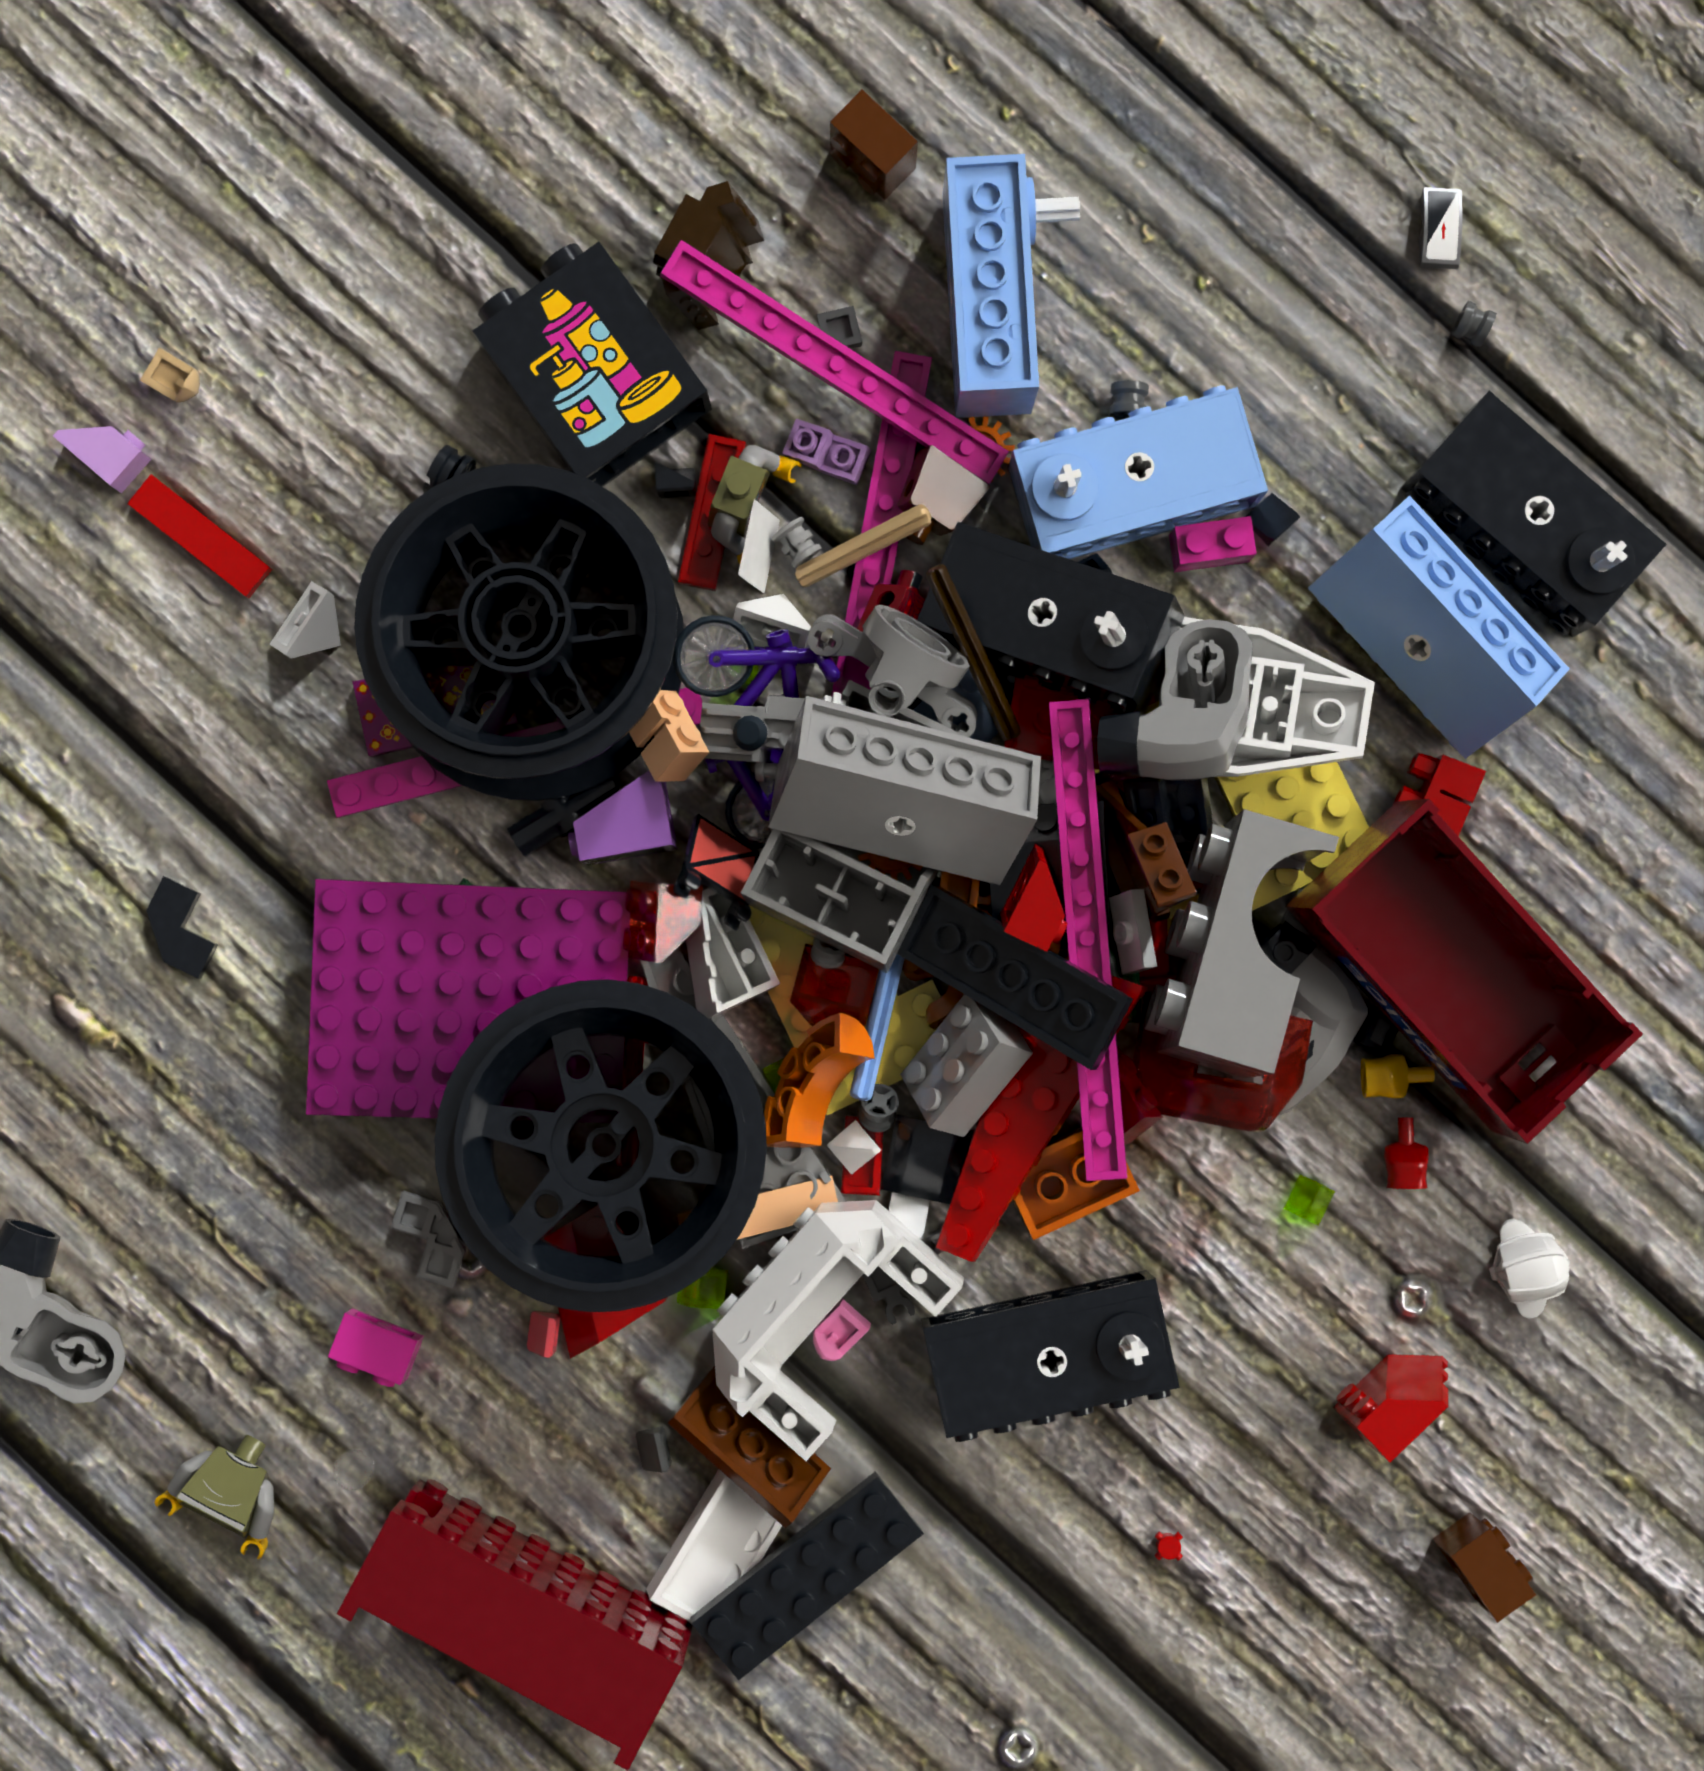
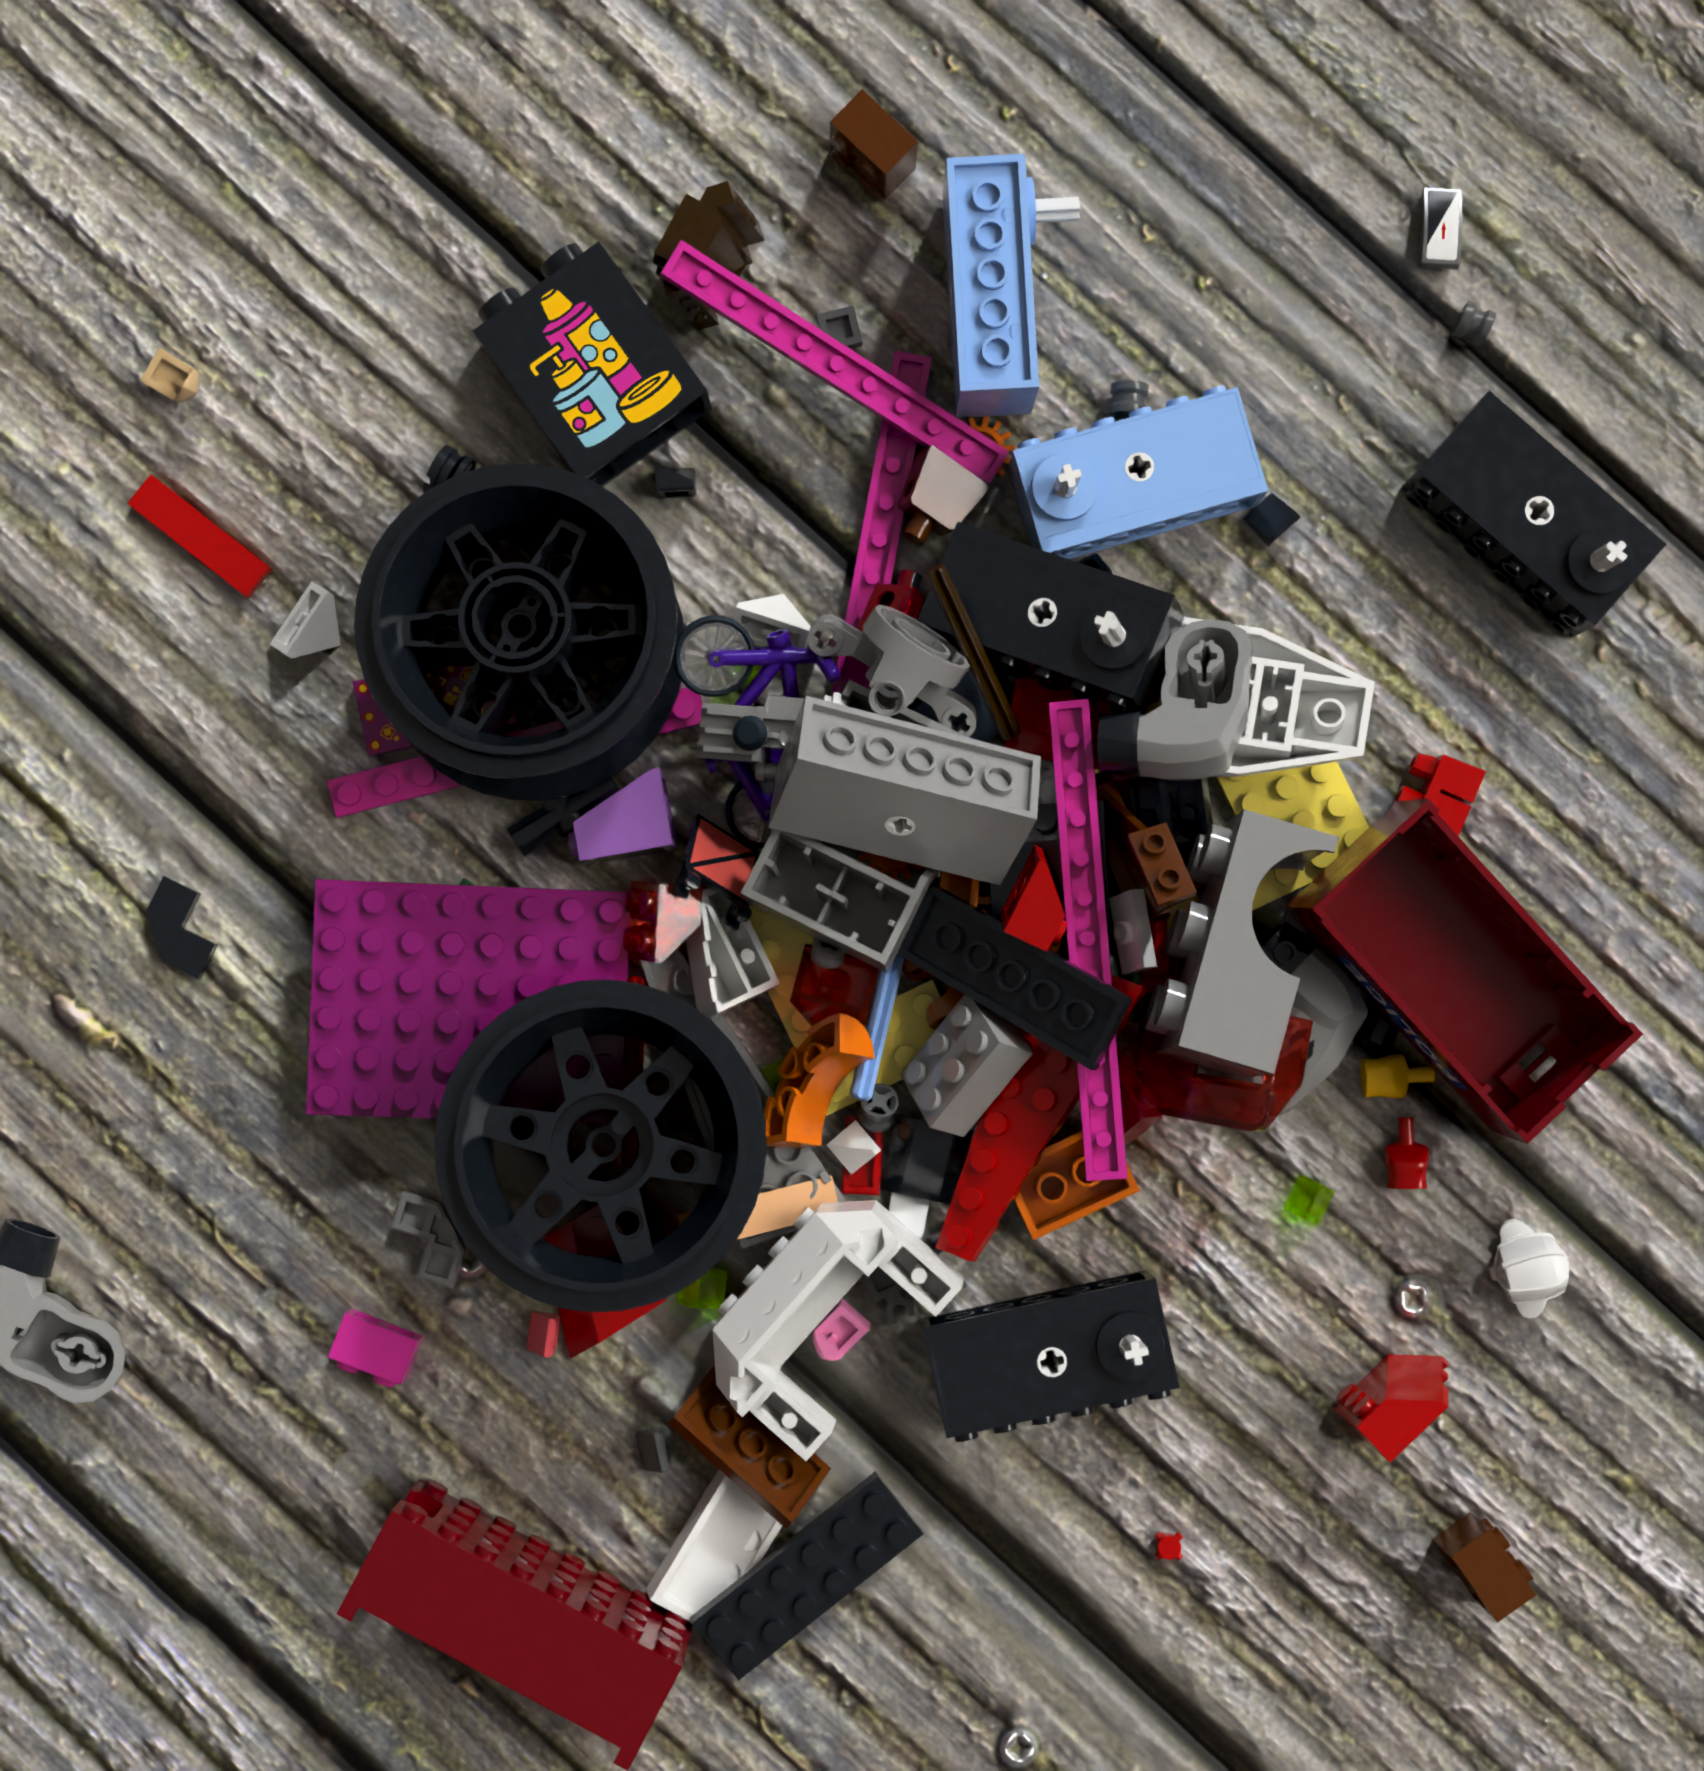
lavender slope [53,426,151,493] -> none
olive torso [154,1435,274,1559] -> none
light nougat piece [629,690,709,782] -> none
red tile [678,434,747,591] -> none
torso [708,445,802,564] -> none
white sticker [738,499,780,593] -> none
light grey bush [772,517,822,568] -> none
lavender slope [782,419,871,485] -> none
tan axle [795,504,932,587] -> none
dark pink brick [1169,516,1257,573] -> none
light blue piece [1308,495,1570,759] -> none

